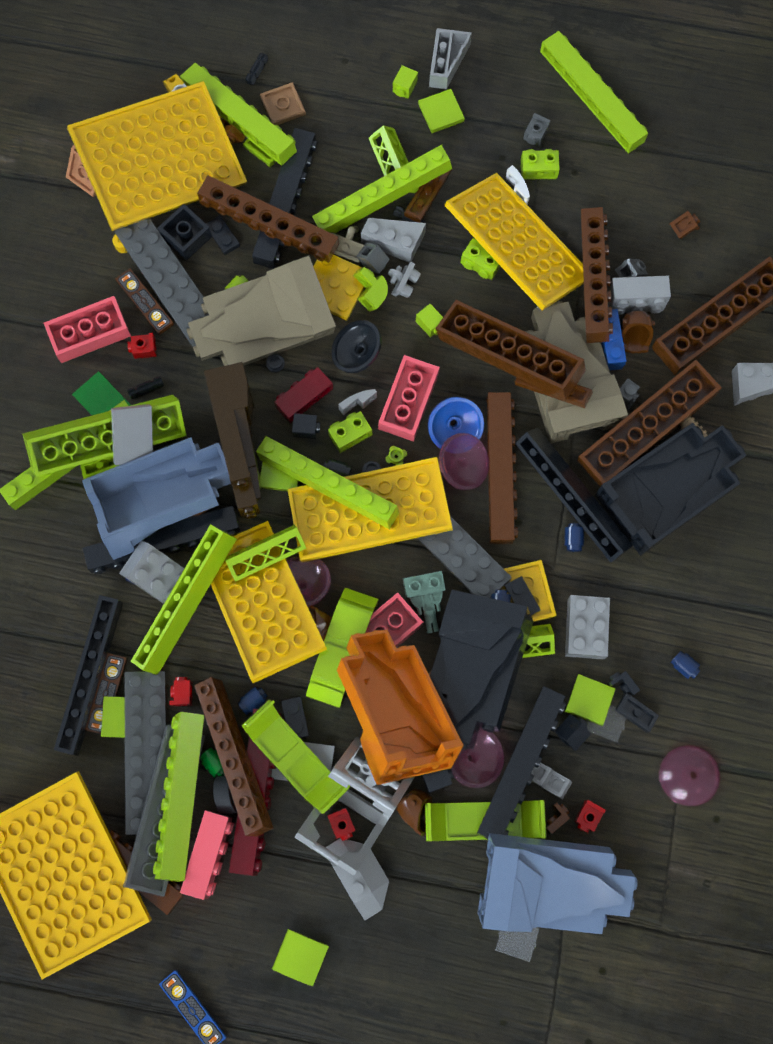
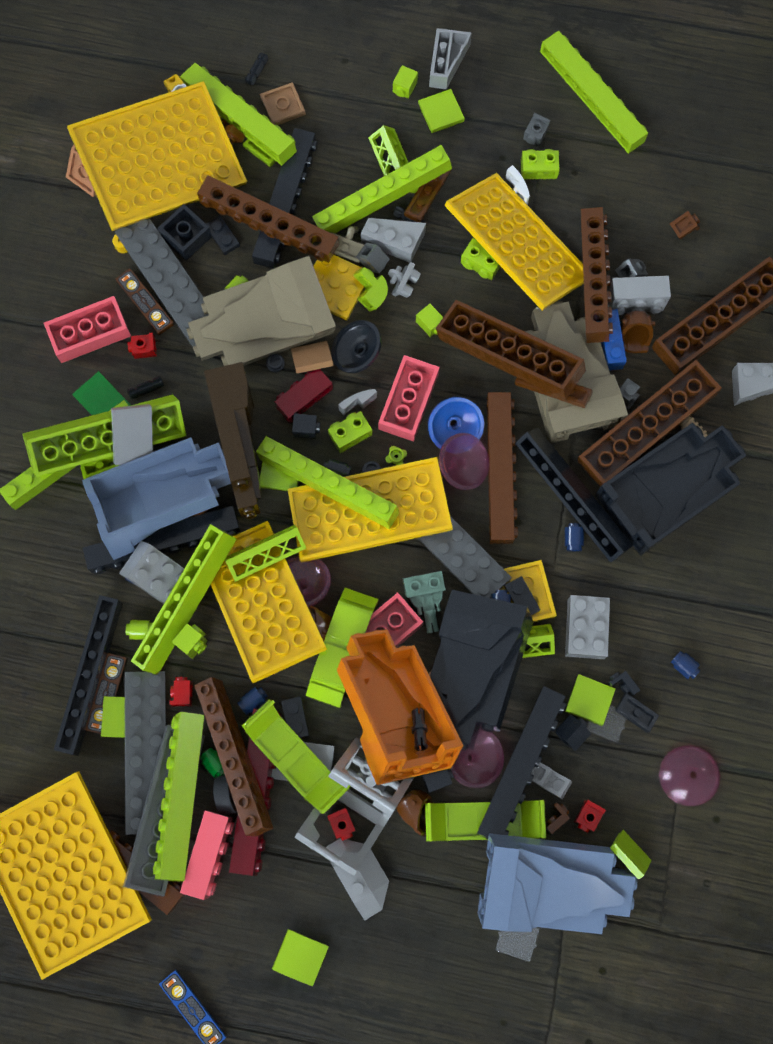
none -> lime brick [126,620,153,640]
none -> lime brick [172,624,207,659]
none -> medium nougat tile [291,341,333,373]
none -> black pin [411,708,428,751]
none -> lime tile [610,830,652,879]

